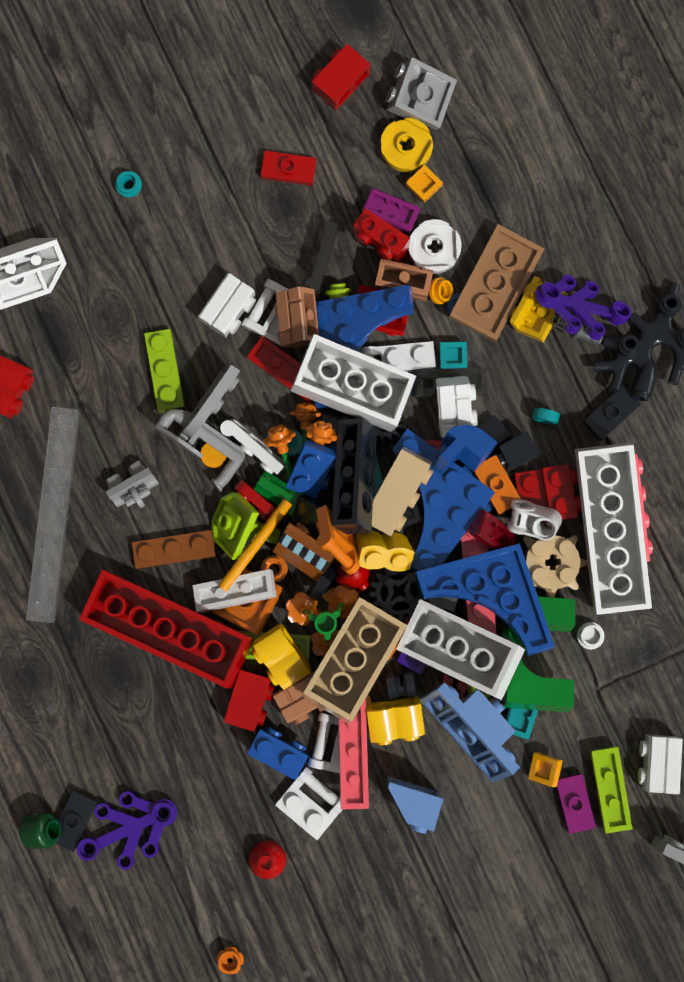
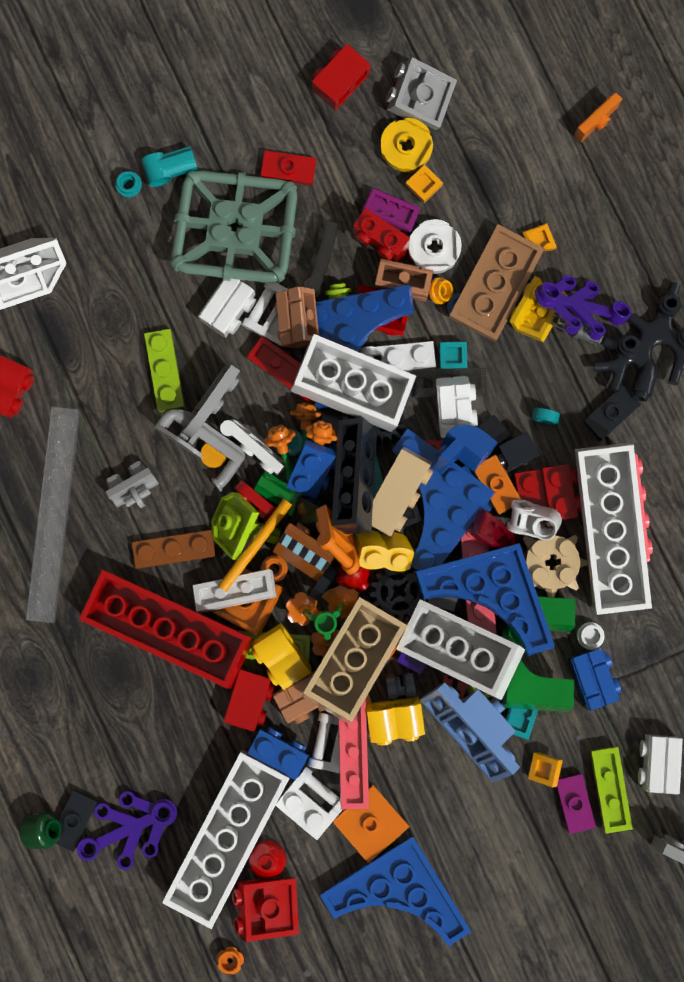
medium blue slope [387,776,443,834] -> none
none -> teal piece [141,146,198,187]
none -> white brick [162,750,290,929]
none -> sand green plate [171,170,297,283]
none -> red plate [232,877,299,942]
none -> blue plate [320,835,471,947]
none -> orange plate [333,784,409,864]
none -> light orange tile [522,223,557,251]
none -> blue brick [568,648,622,711]
none -> orange plate [574,93,622,143]

